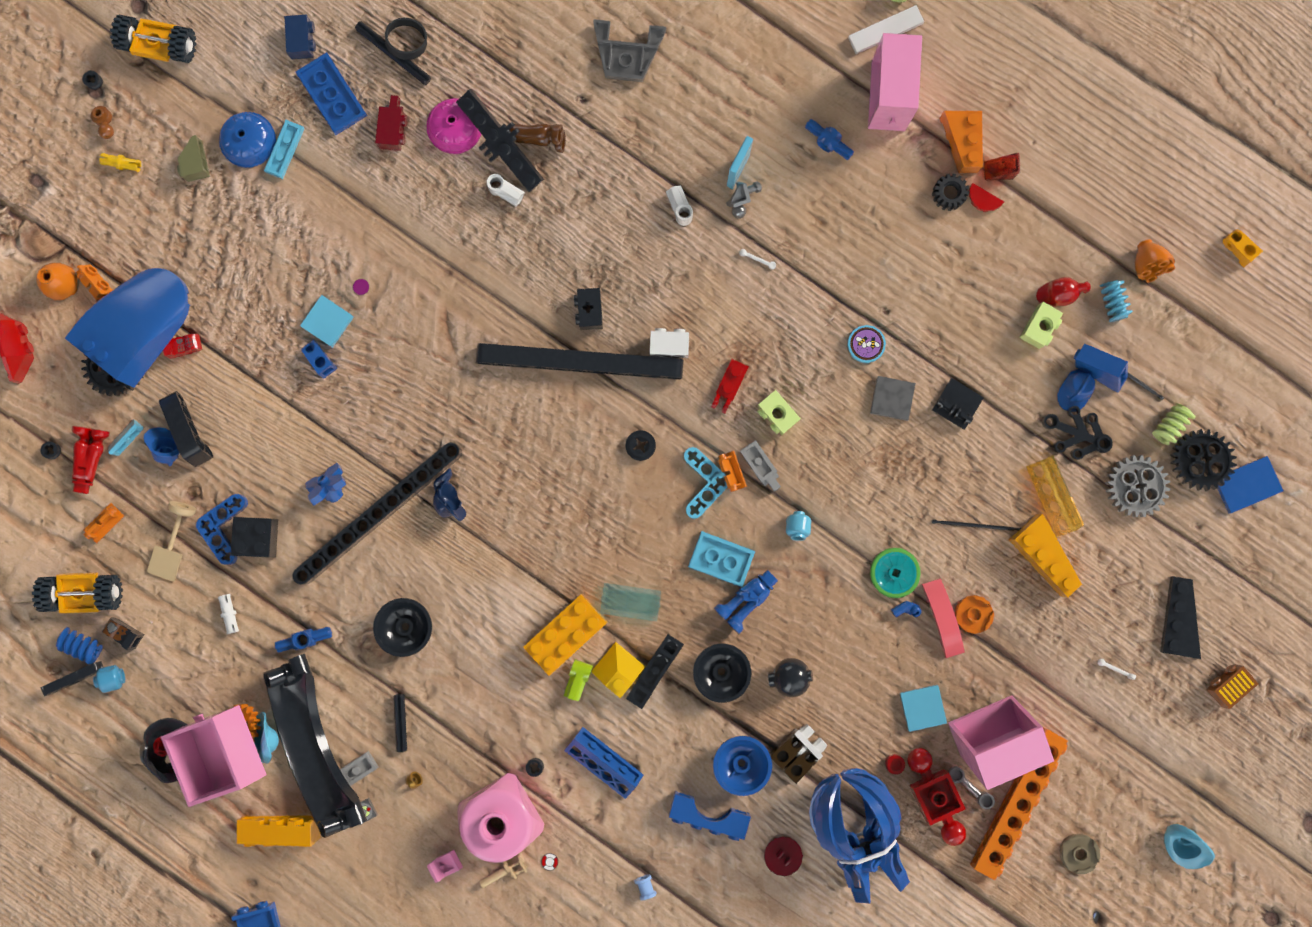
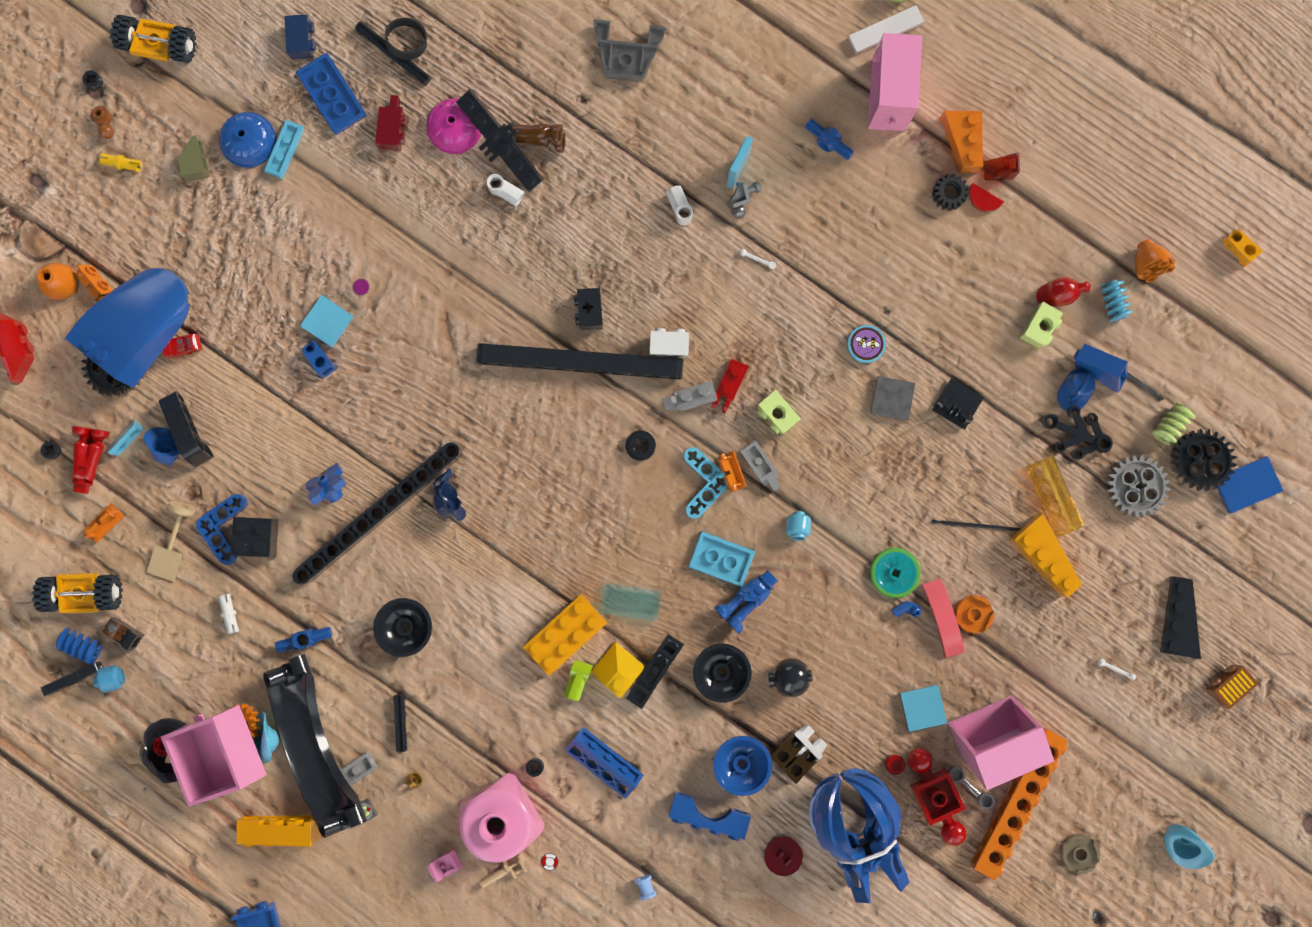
none -> light grey hinge [662,381,717,411]

